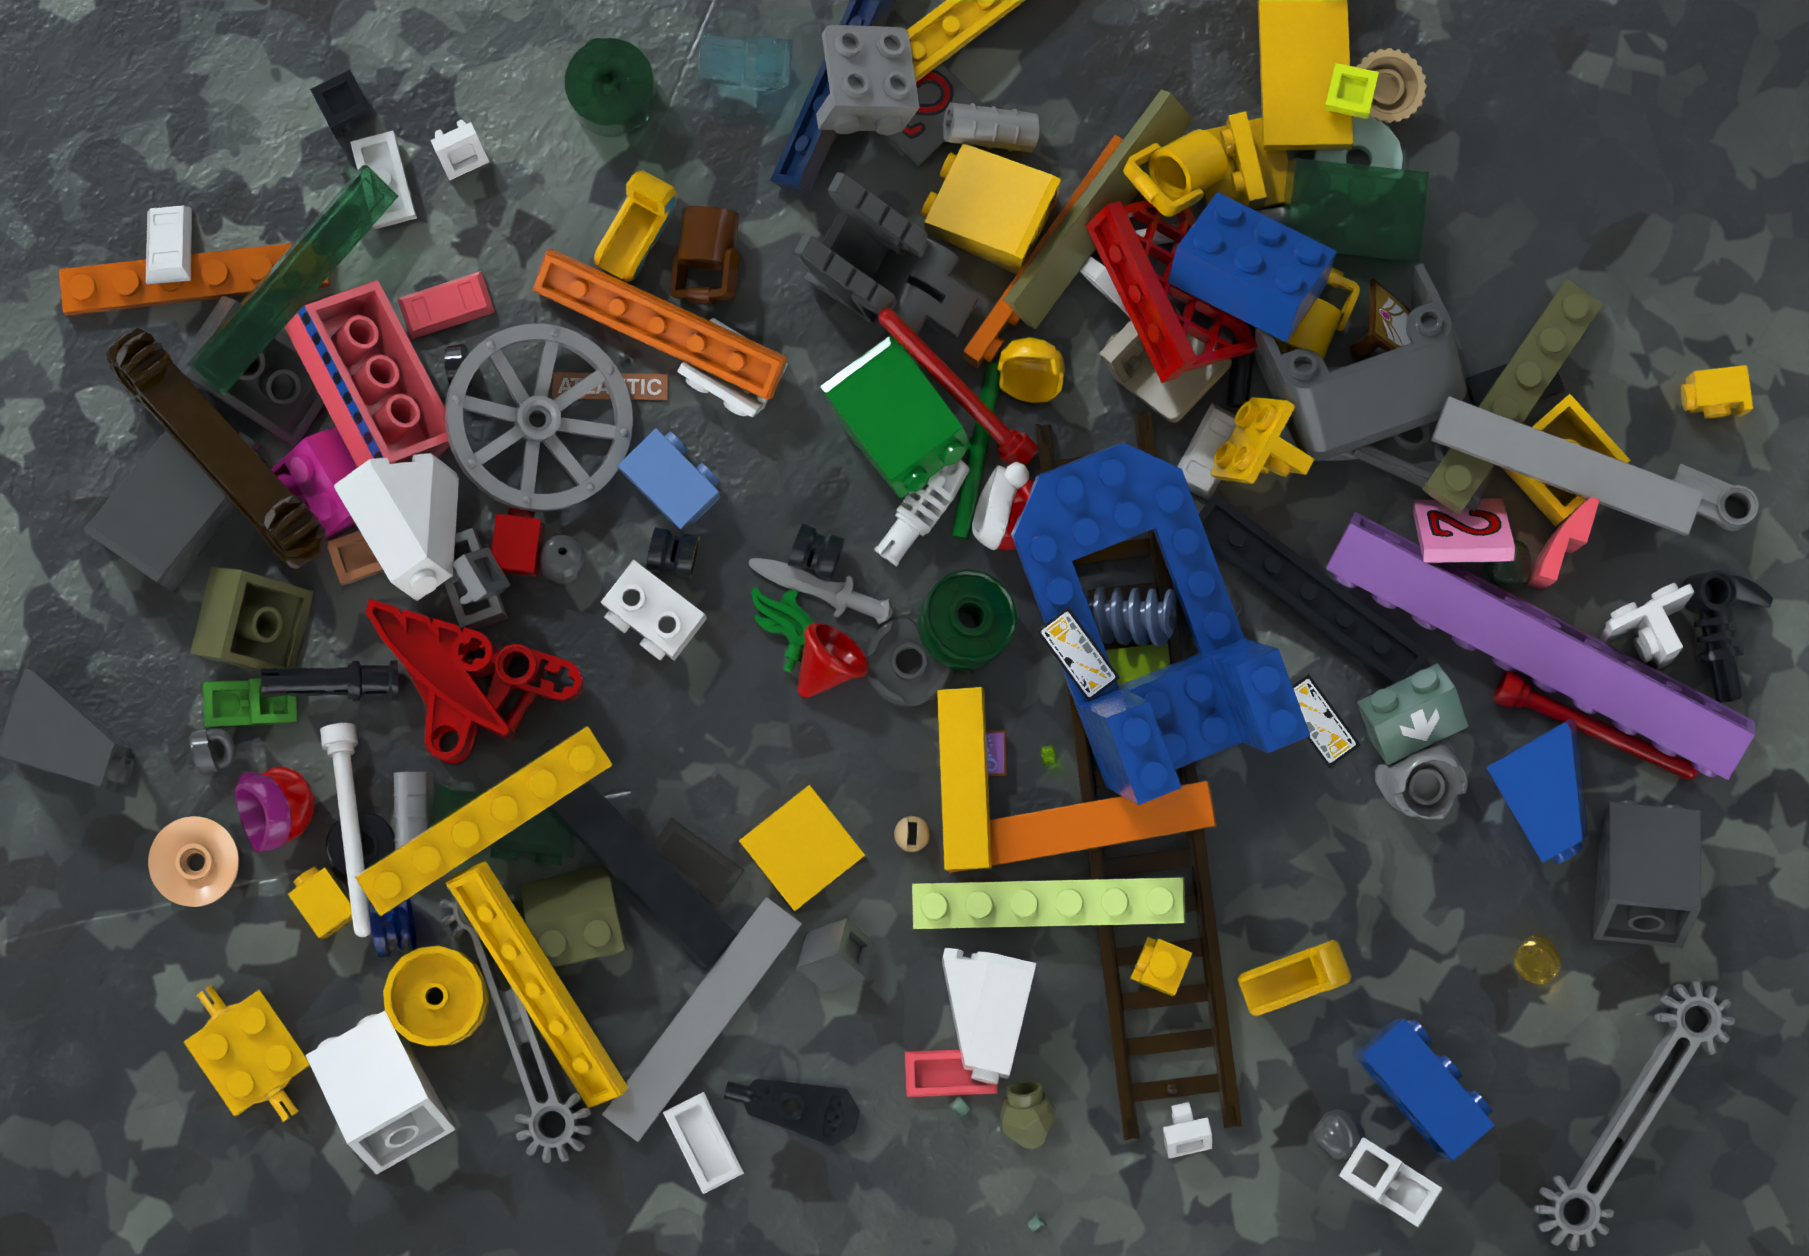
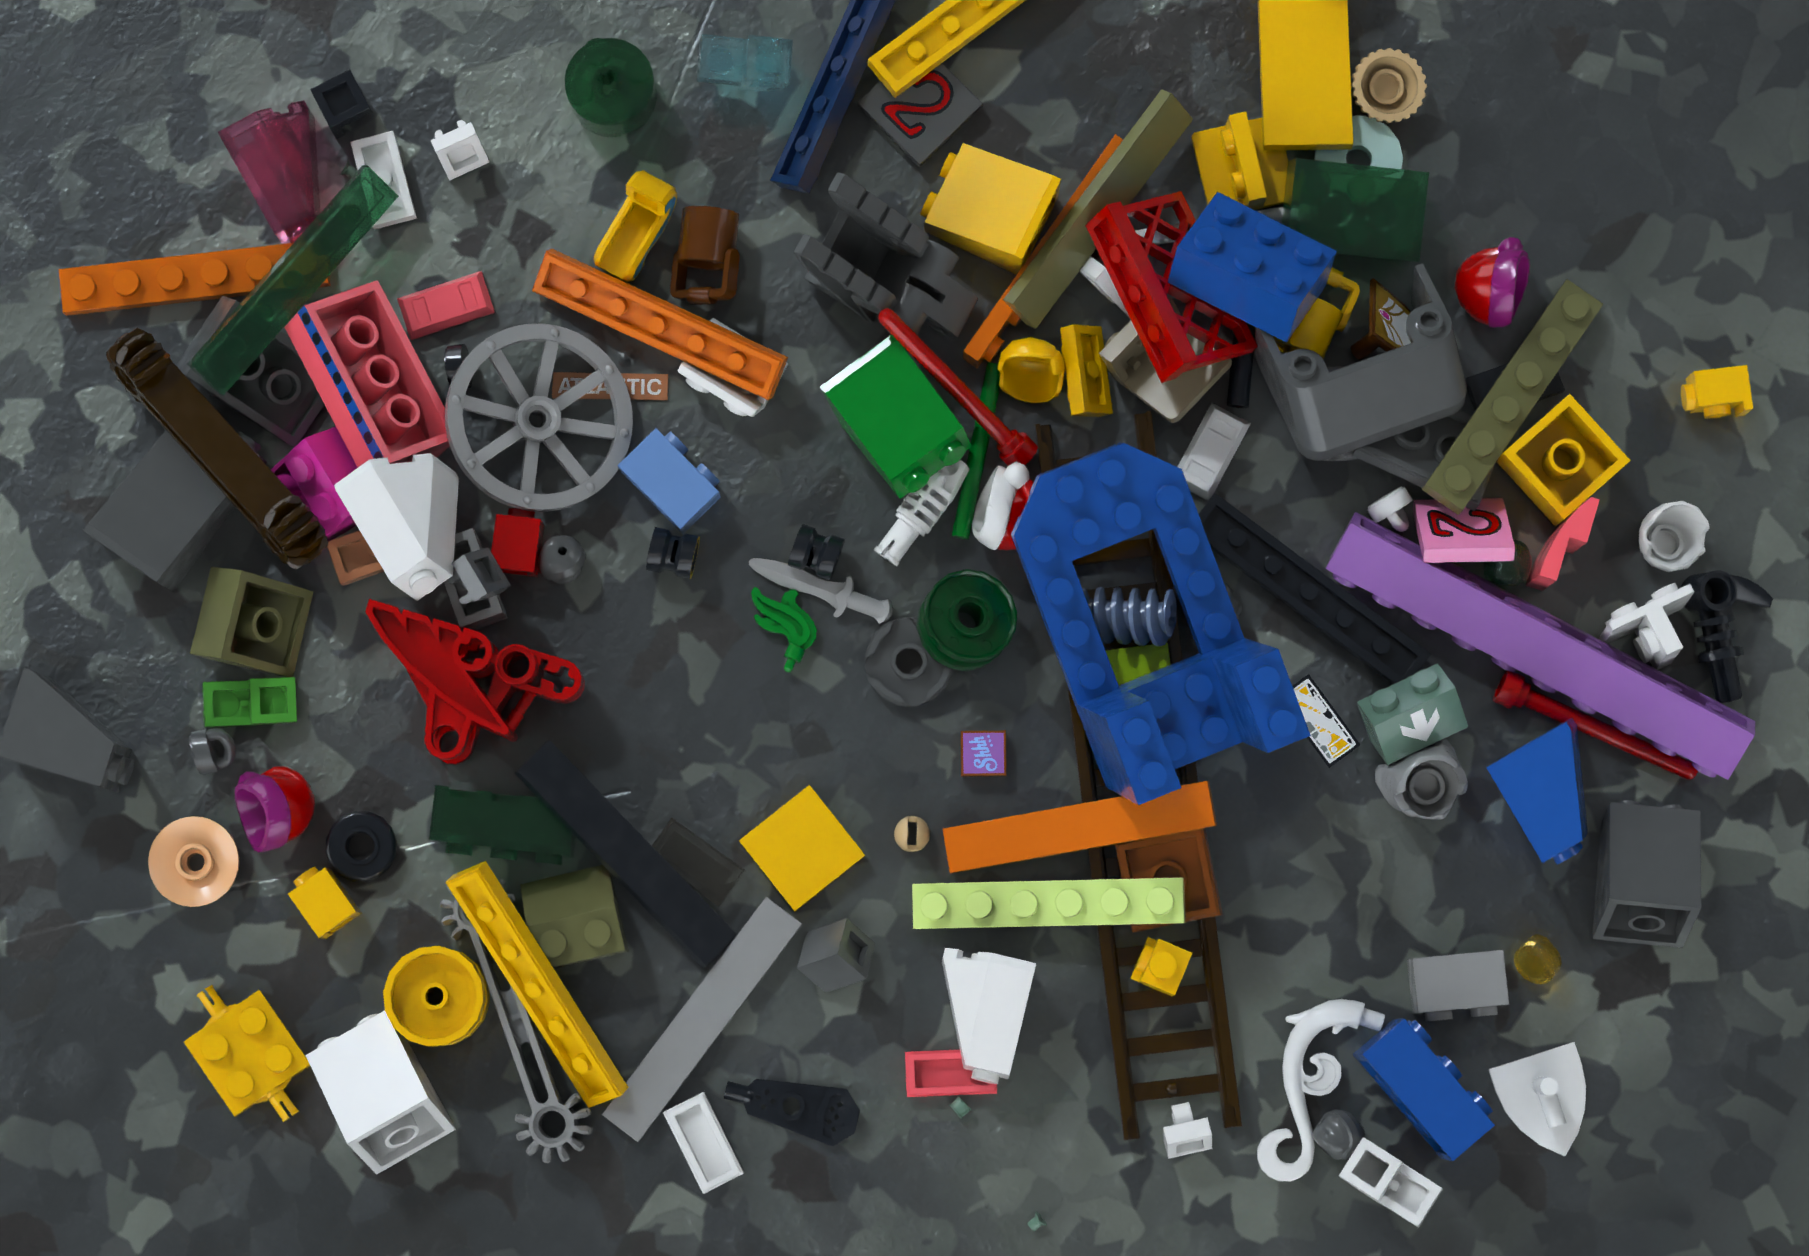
white tile [145,205,192,285] -> none
black pin [261,660,398,701] -> none
white piece [320,723,372,937] -> none
yellow plate [355,726,613,916] -> none
clear blue wheel [369,898,416,958] -> none
light grey axle [392,772,437,850] -> none
white brick [601,560,707,661] -> none
red hat [797,622,869,698] -> none
light grey bracket [816,25,920,135] -> none
yellow tile [937,687,992,871] -> none
light grey axle [943,102,1039,153] -> none
olive rock [1000,1080,1056,1149] -> none
sticker [1036,607,1120,702] -> none
clear neon green piece [1040,744,1057,766] -> none
yellow piece [1123,129,1228,217] -> none
yellow bracket [1210,397,1314,484] -> none
yellow animal [1237,940,1352,1016] -> none
neon yellow plate [1324,63,1379,119] -> none
light grey tile [1431,397,1704,536] -> none
light grey arm [1534,980,1735,1251] -> none
light grey piece [1672,464,1759,531] -> none
none -> clear pink slope [218,100,321,243]
none -> yellow plate [1060,324,1113,417]
none -> dark orange tile [1115,828,1223,932]
none -> white plant [1257,999,1385,1182]
none -> white tile [1367,486,1413,532]
none -> light grey brick [1407,950,1509,1021]
none -> piece [1454,237,1530,328]
none -> white shield [1488,1042,1586,1156]
none -> white hair [1639,501,1710,572]

